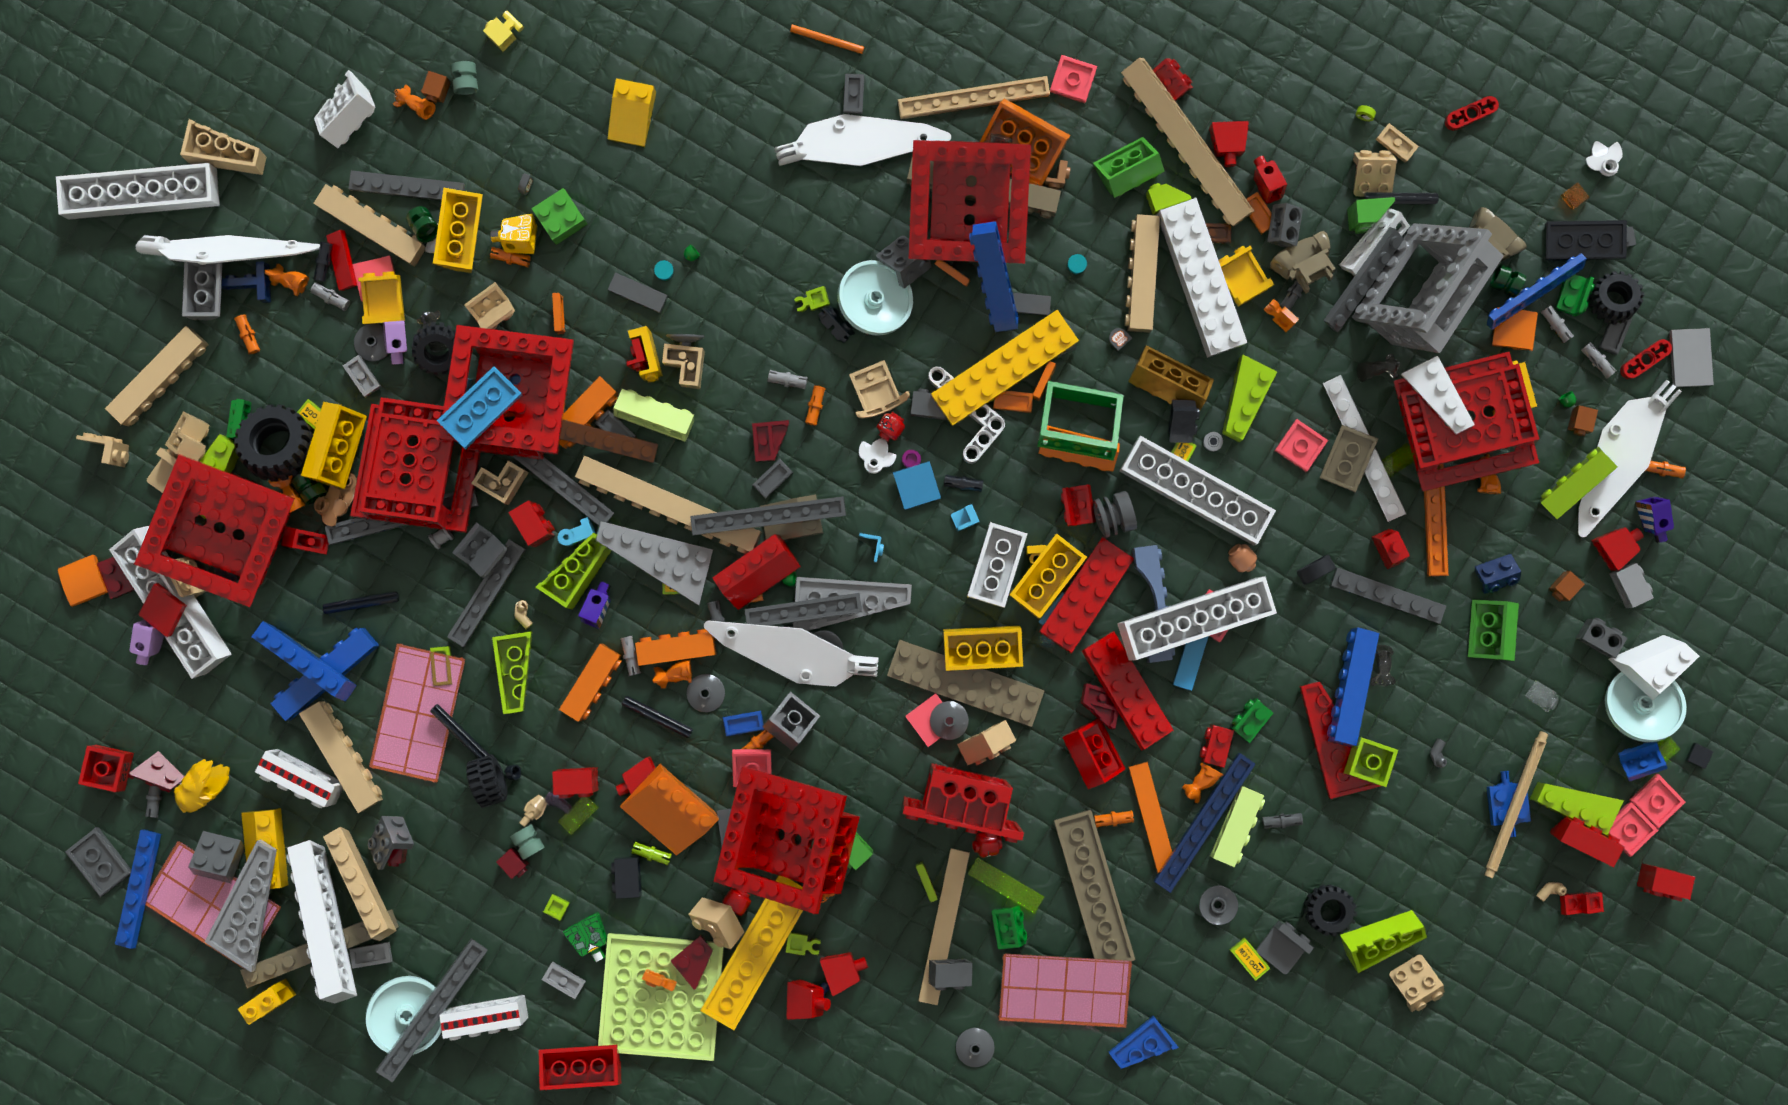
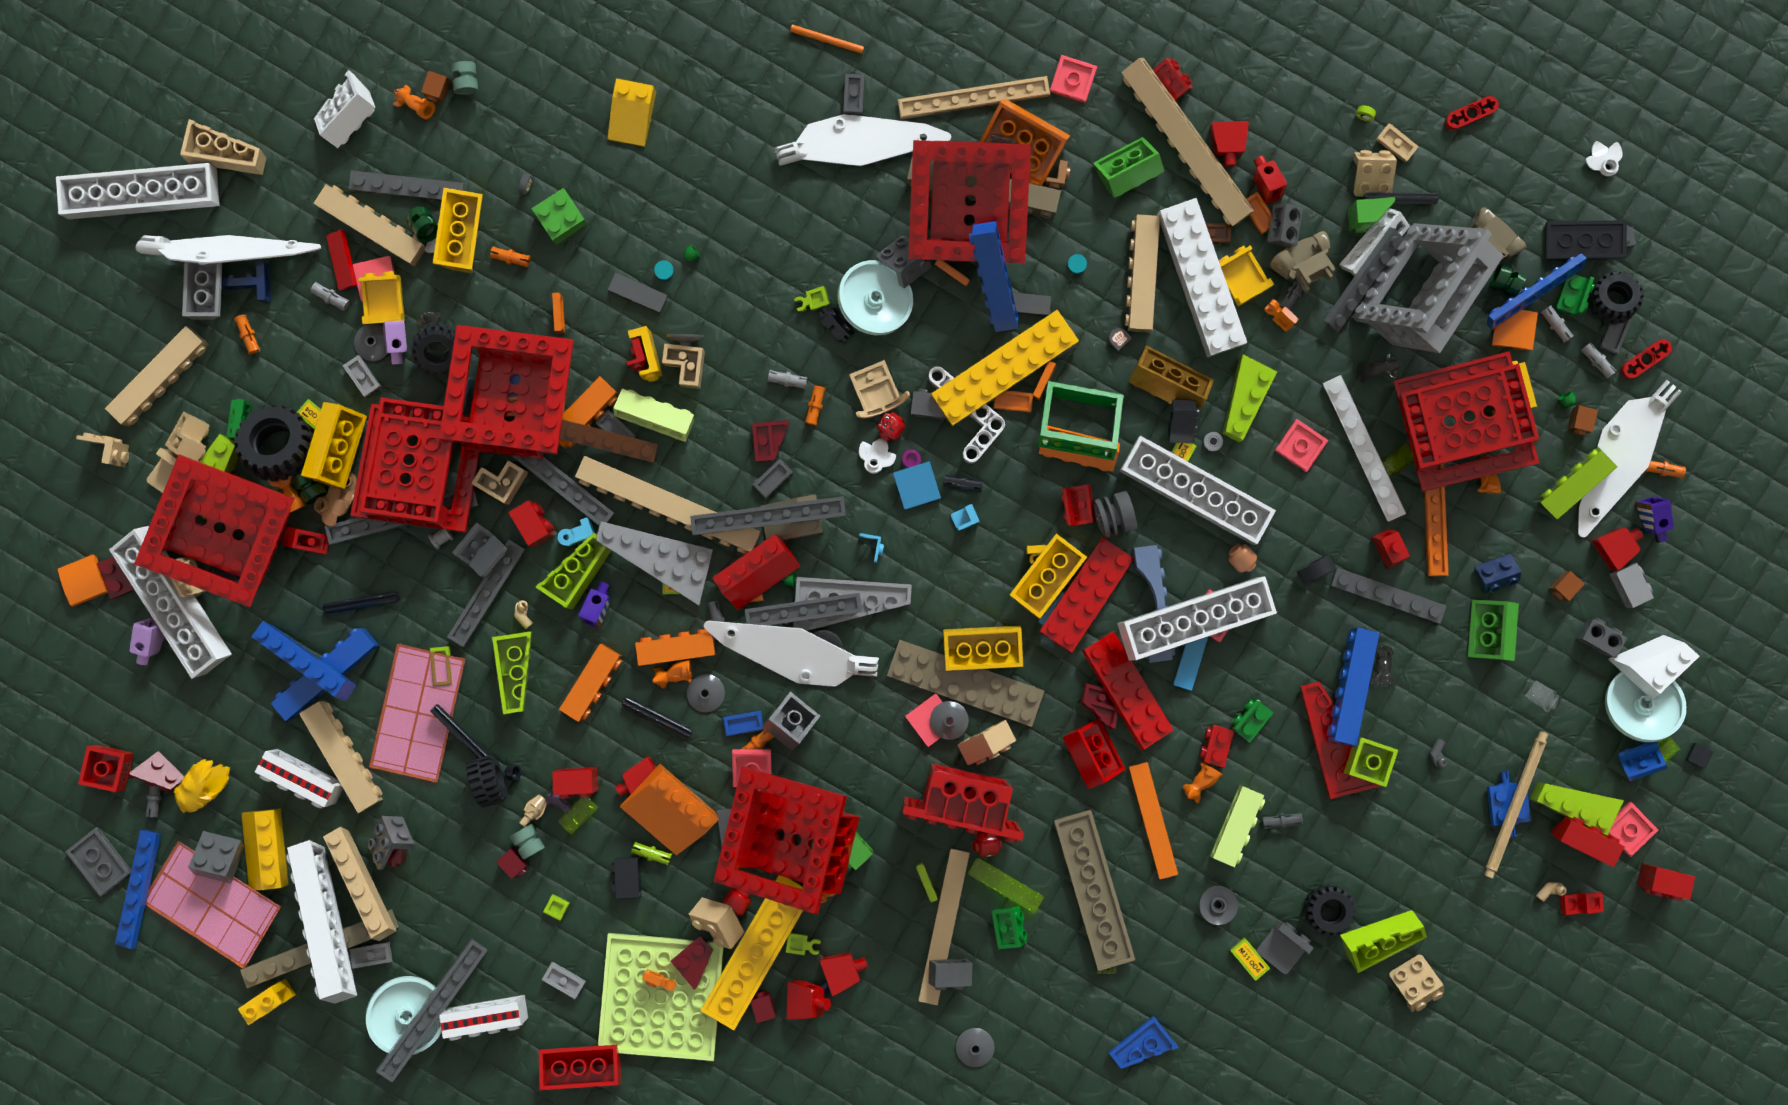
red tile [139,583,187,637] -> none
light grey wing [205,840,277,972] -> none
orange animal [264,264,309,296] -> none
black pin [313,241,333,282] -> none
dark azure plate [437,366,522,450] -> none
tan bracket [464,282,515,330] -> none
light yellow brick [483,11,524,52] -> none
yellow torso [491,214,537,254] -> none
green torso [563,912,607,962] -> none
light grey pin [620,636,641,676] -> none
white brick [967,522,1027,608] -> none
clear pink piece [998,954,1132,1028] -> none
orange pin [1094,810,1134,828] -> none
lime slope [1146,183,1192,215] -> none
dark blue plate [1153,753,1255,893] -> none
dark tan tile [1320,425,1378,492] -> none
white wing [1401,356,1475,435] -> none
clear orange plate [1561,182,1589,210] -> none
coral tile [1629,774,1686,829] -> none
light grey tile [1669,328,1714,387] -> none
none -> dark red brick [751,990,777,1023]

